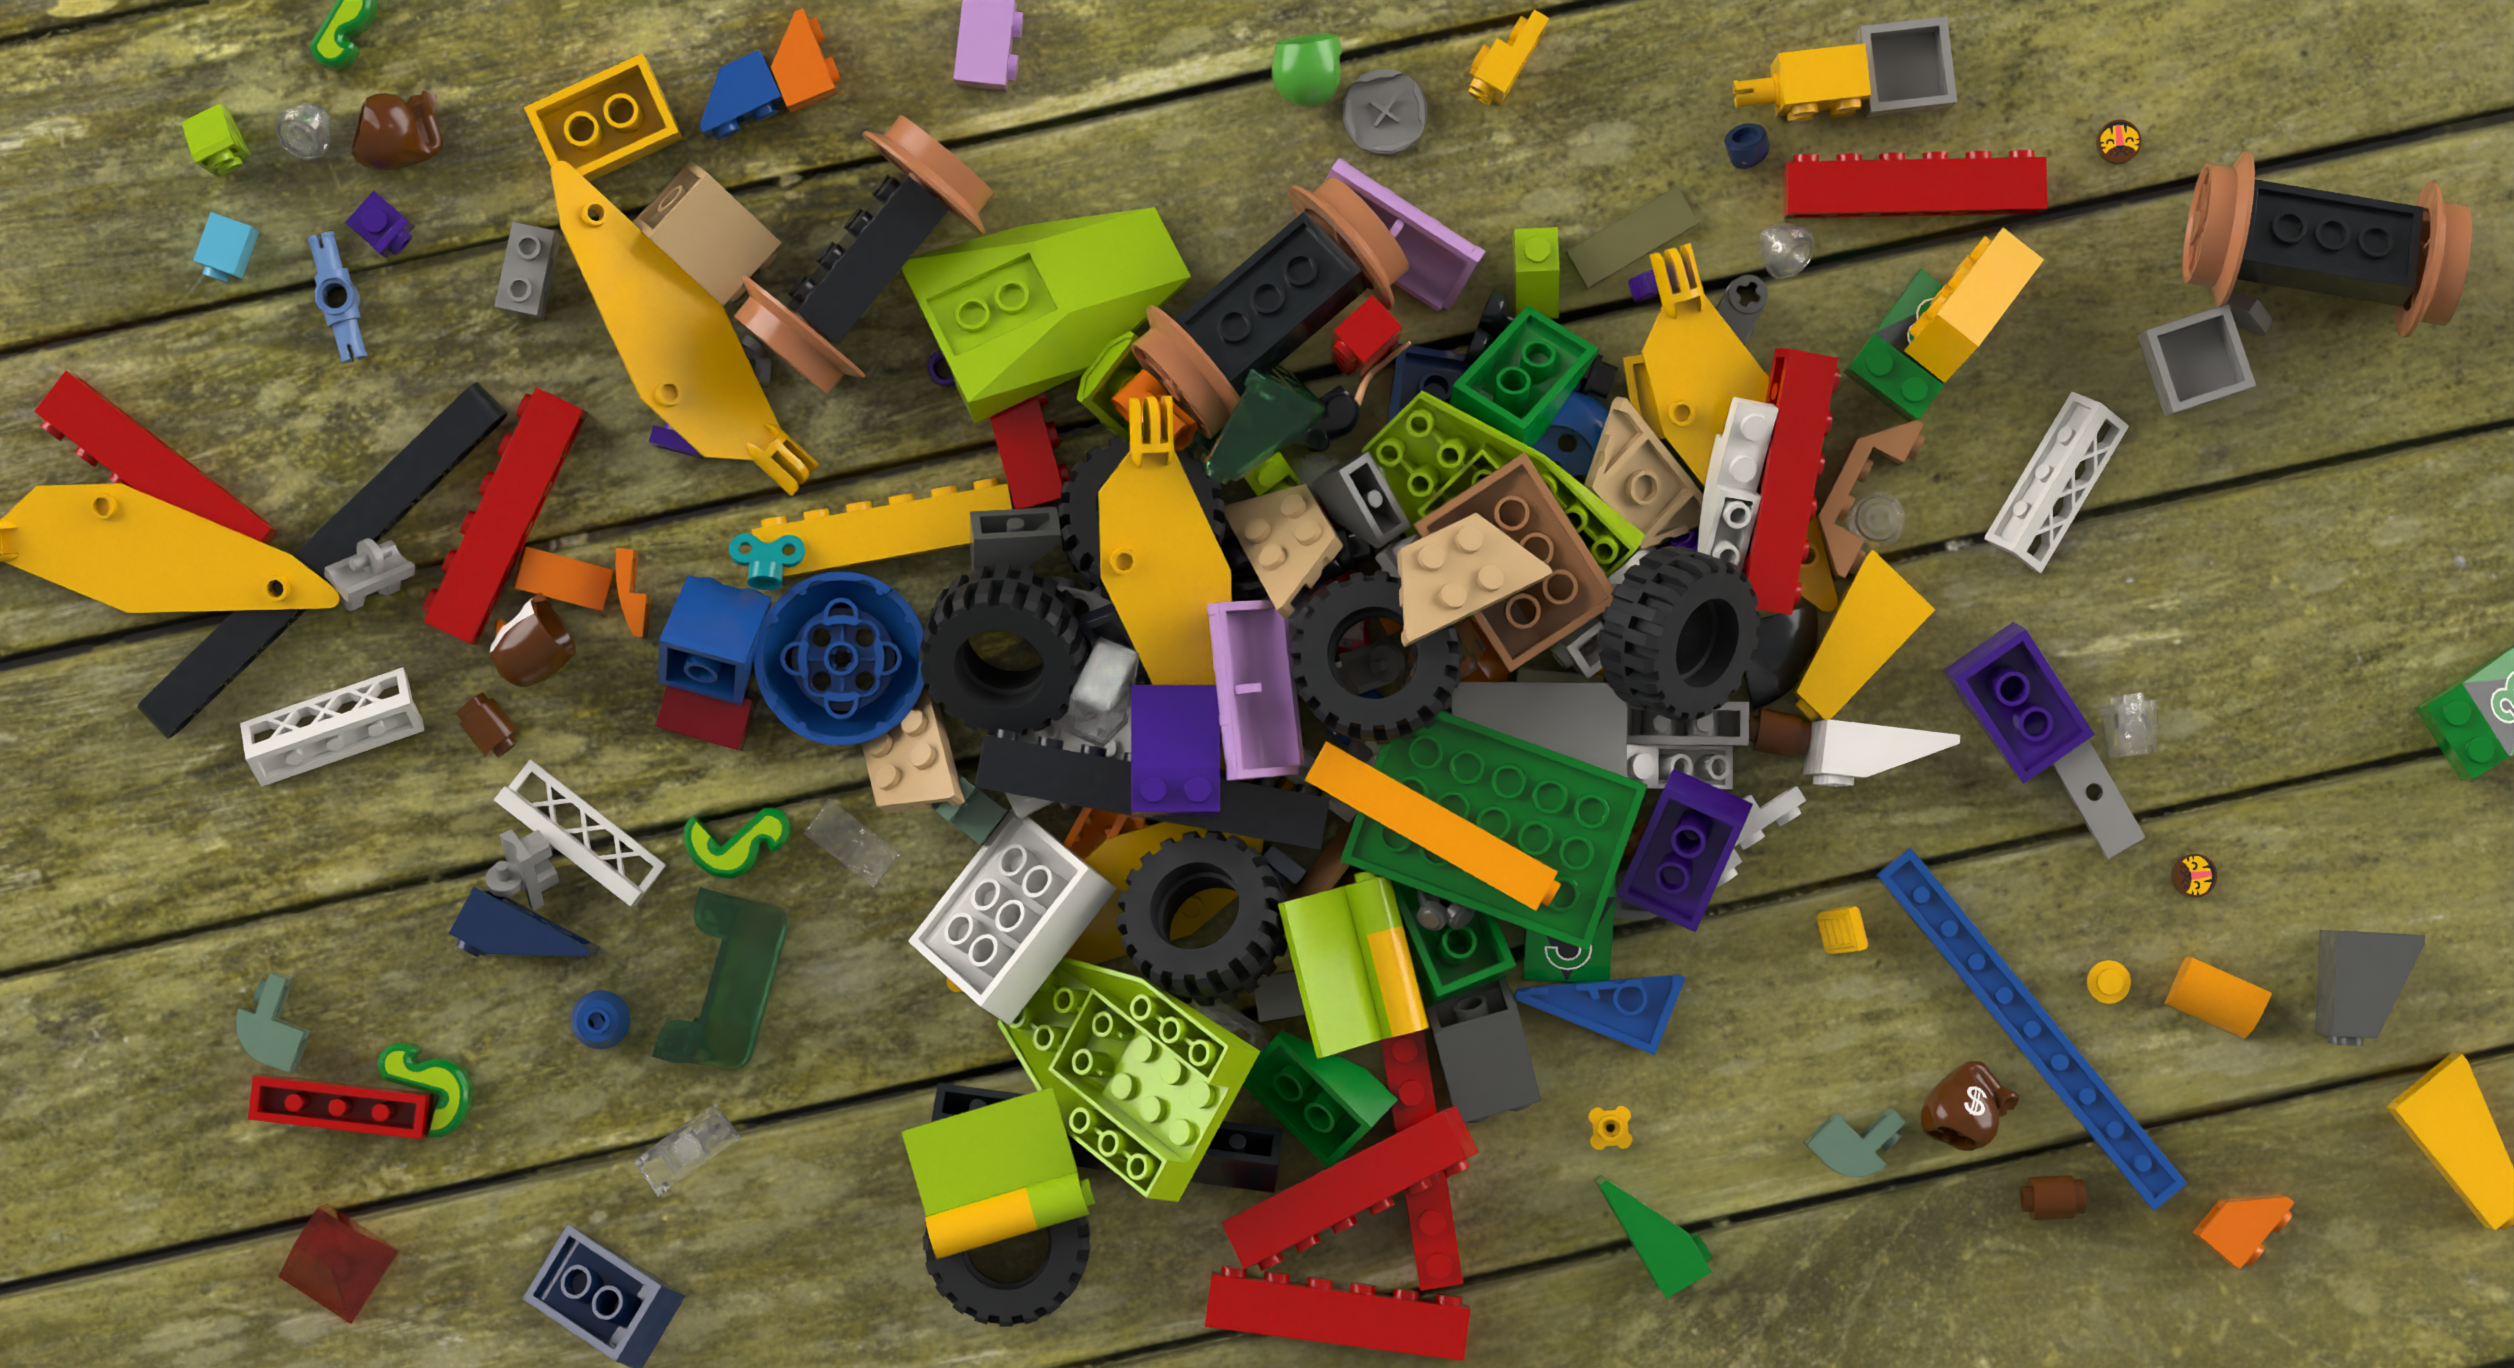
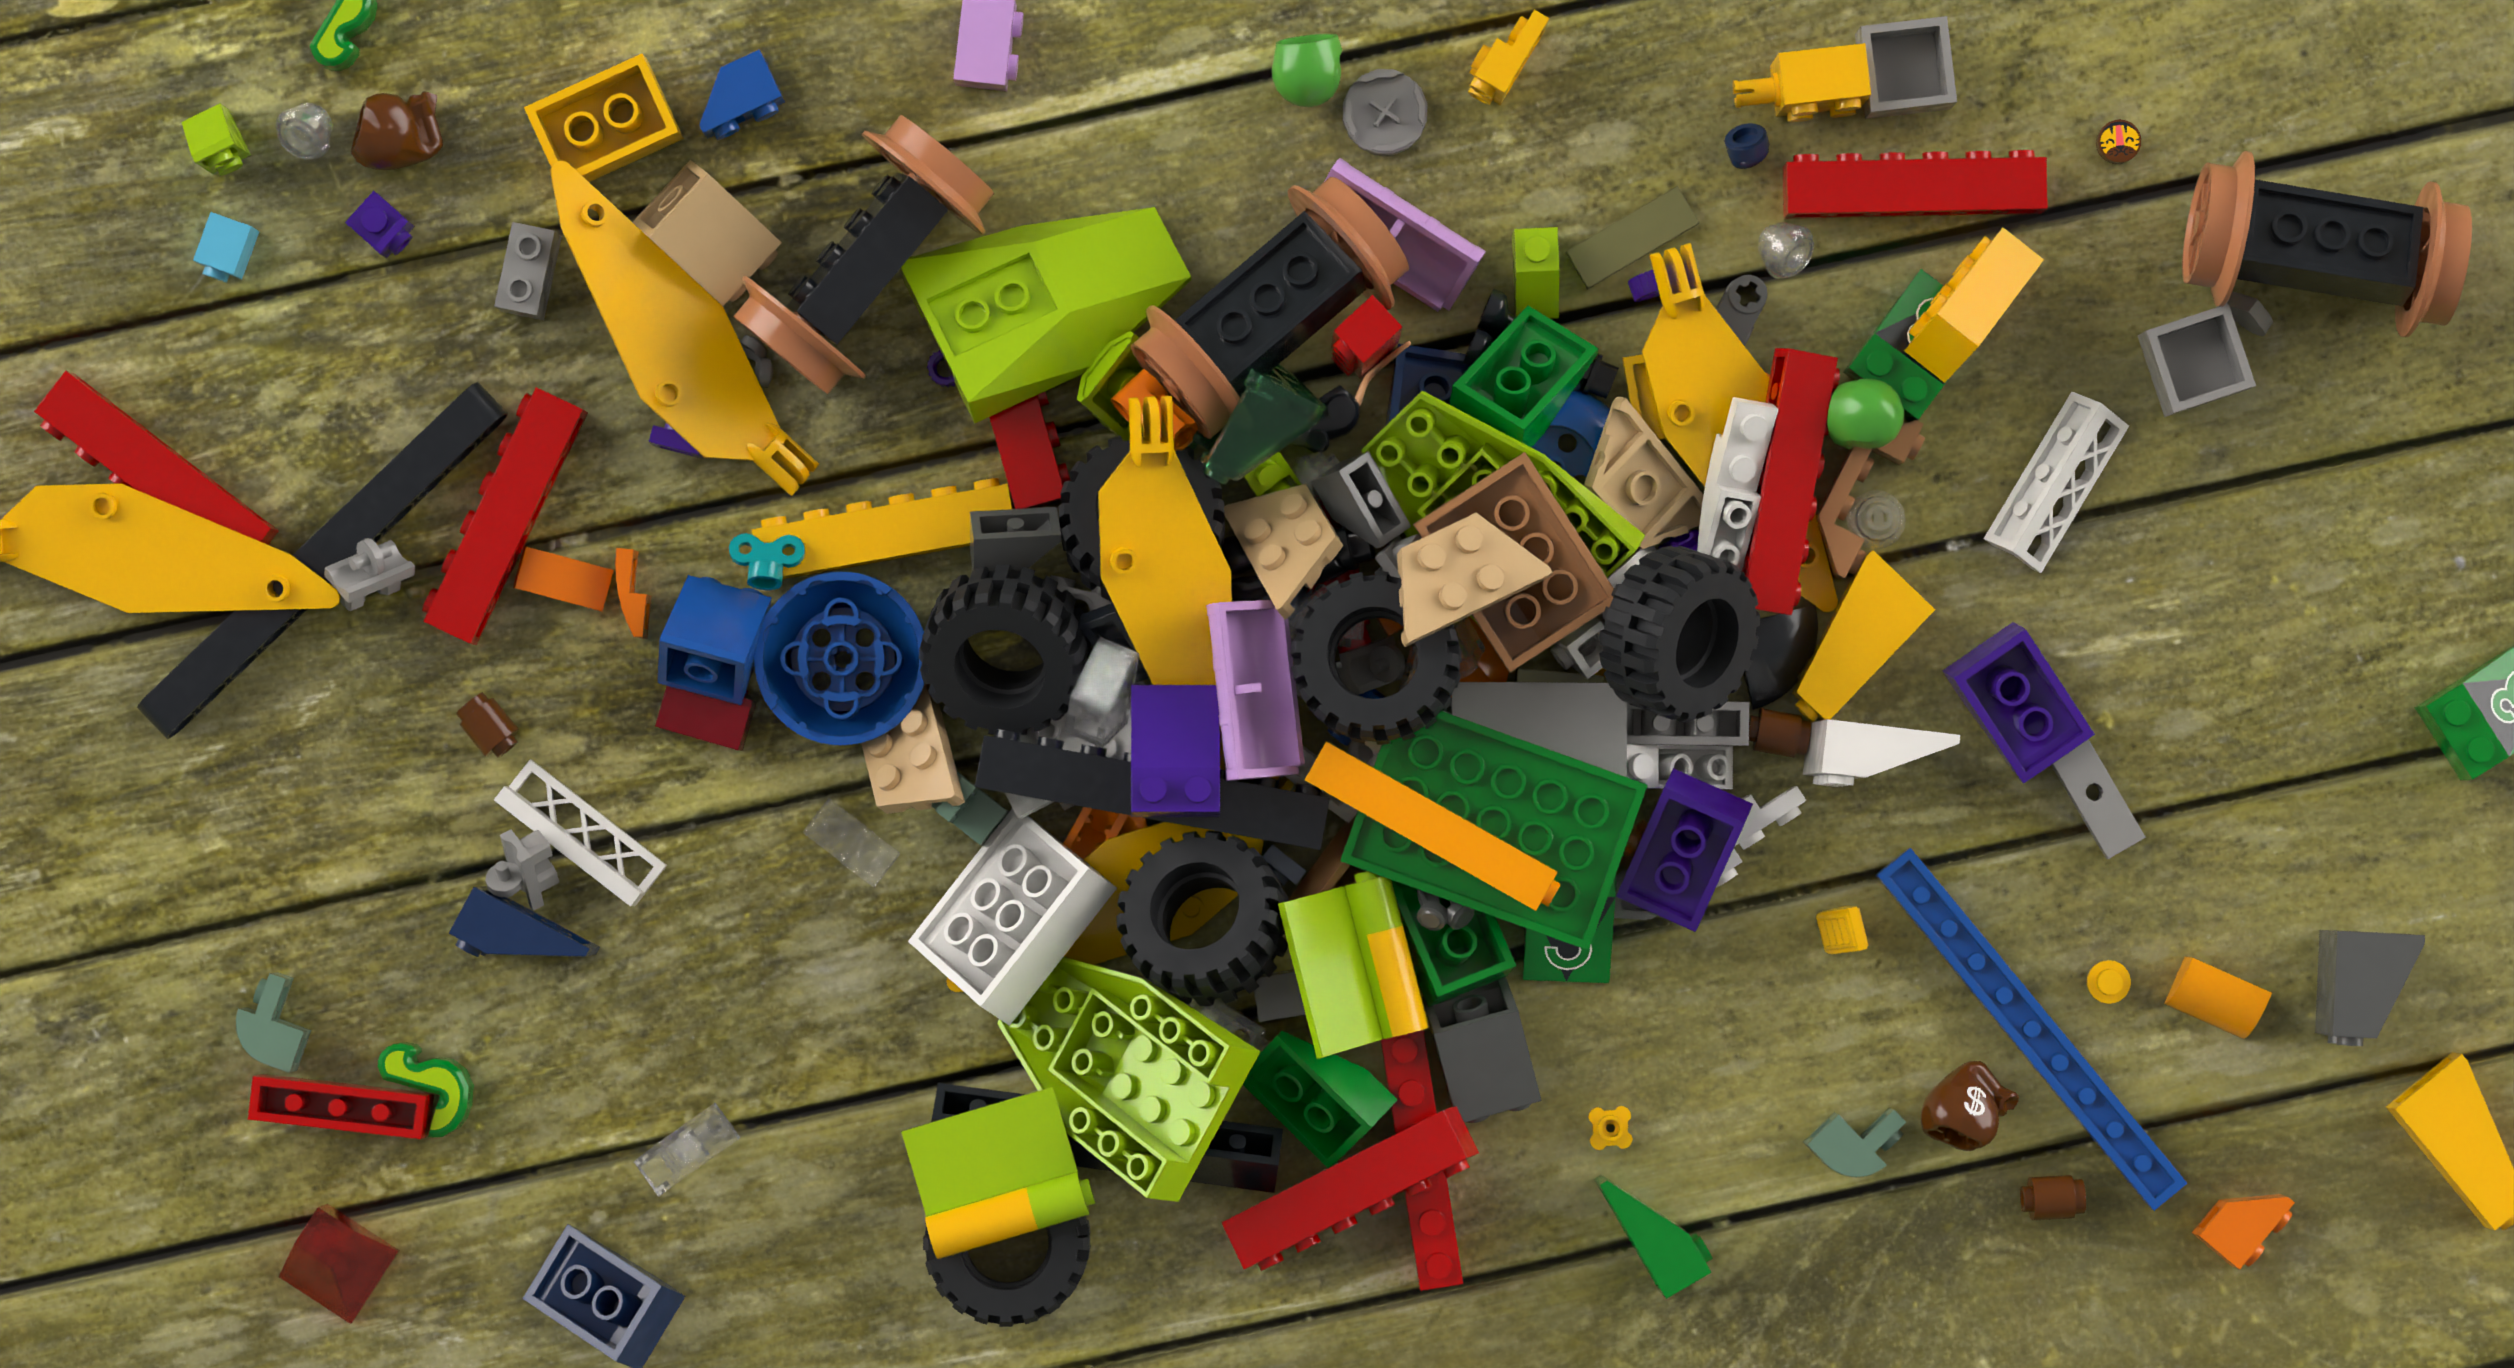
white fence [240,667,425,787] -> none
medium blue pin [307,231,368,364] -> none
reddish brown piece [490,593,576,687] -> none
blue cone [571,990,630,1049] -> none
clear green windscreen [652,886,789,1071] -> none
animal [684,808,793,879] -> none
orange slope [771,8,842,113] -> none
red brick [1205,1265,1471,1361] -> none
blue wing [1513,974,1686,1055] -> none
clear slope [2100,693,2158,759] -> none
tile [2171,854,2217,898] -> none
none -> bright green helmet [1827,379,1904,449]

